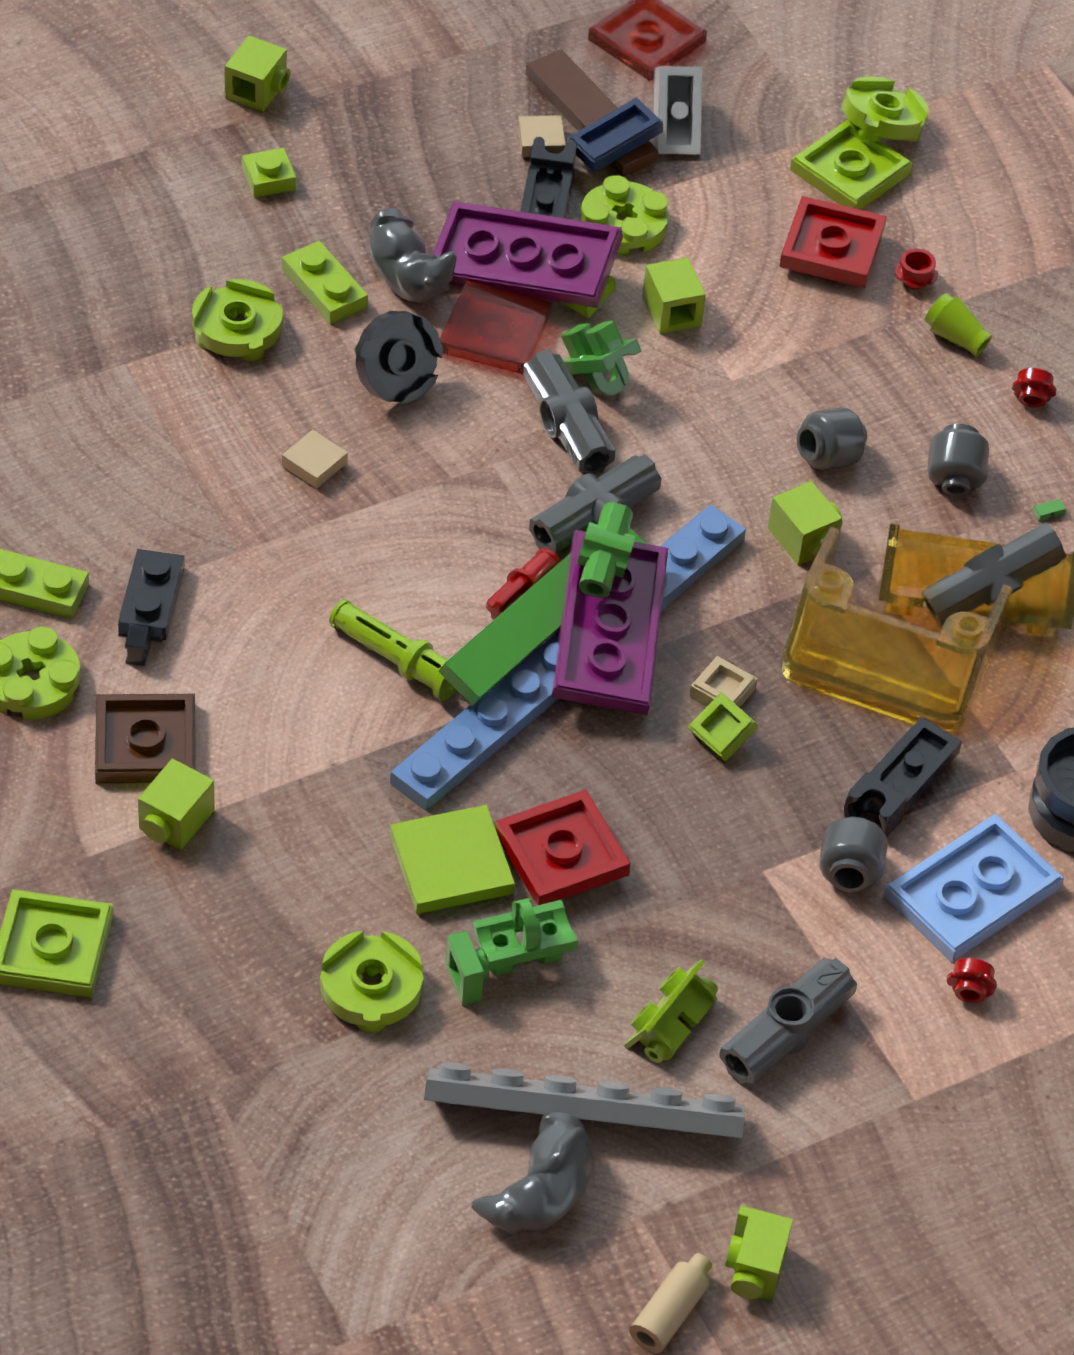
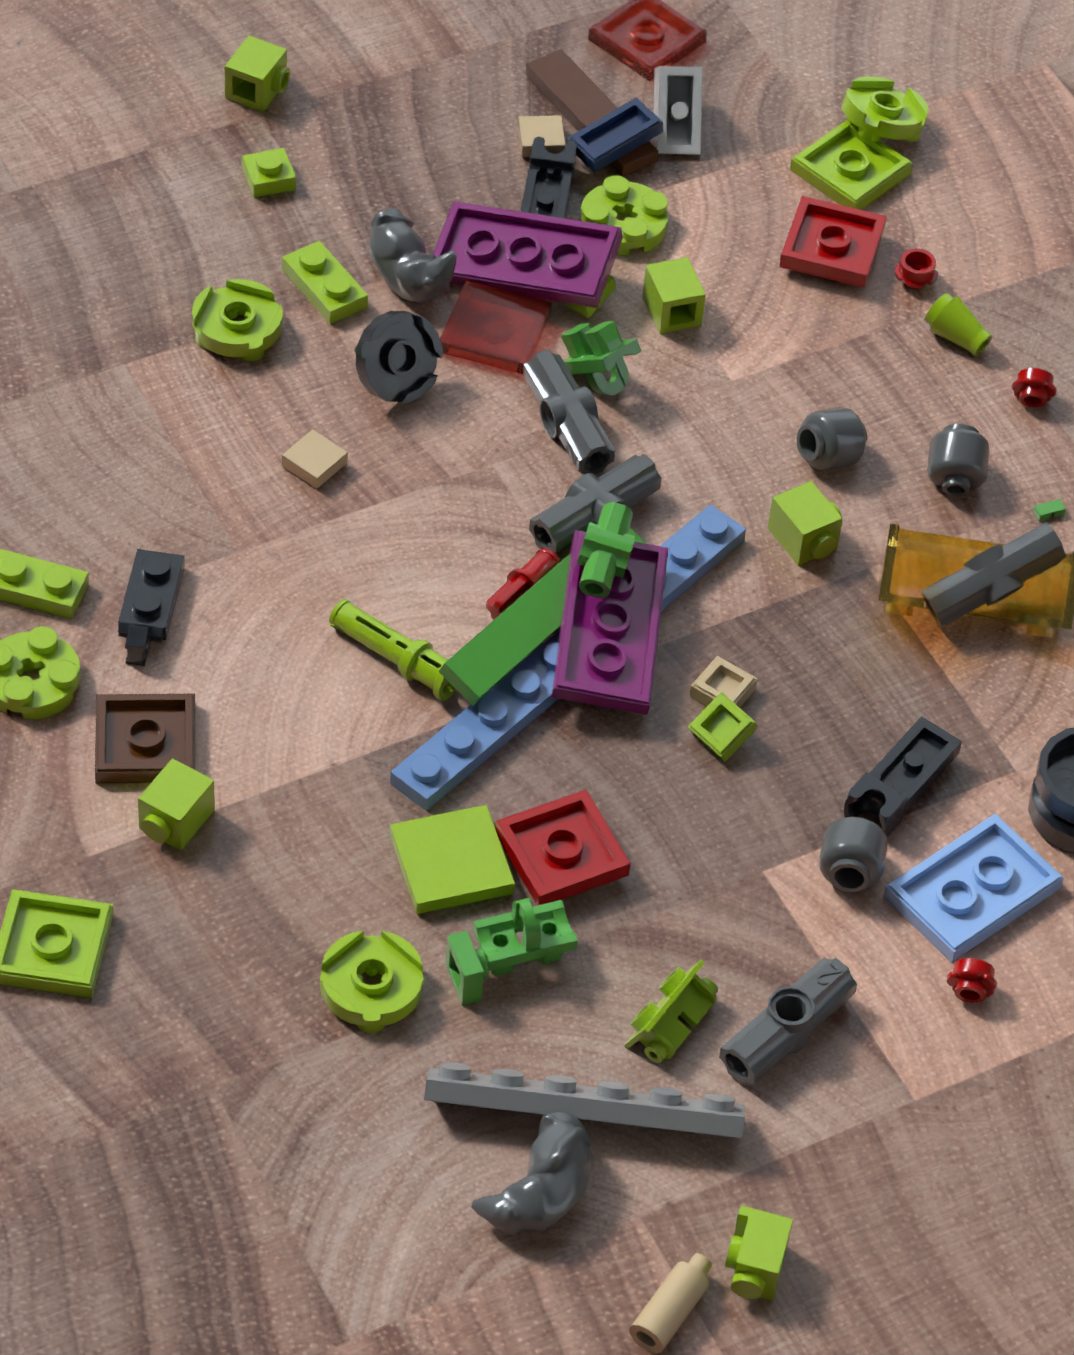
clear yellow windscreen [781,526,1012,733] -> none

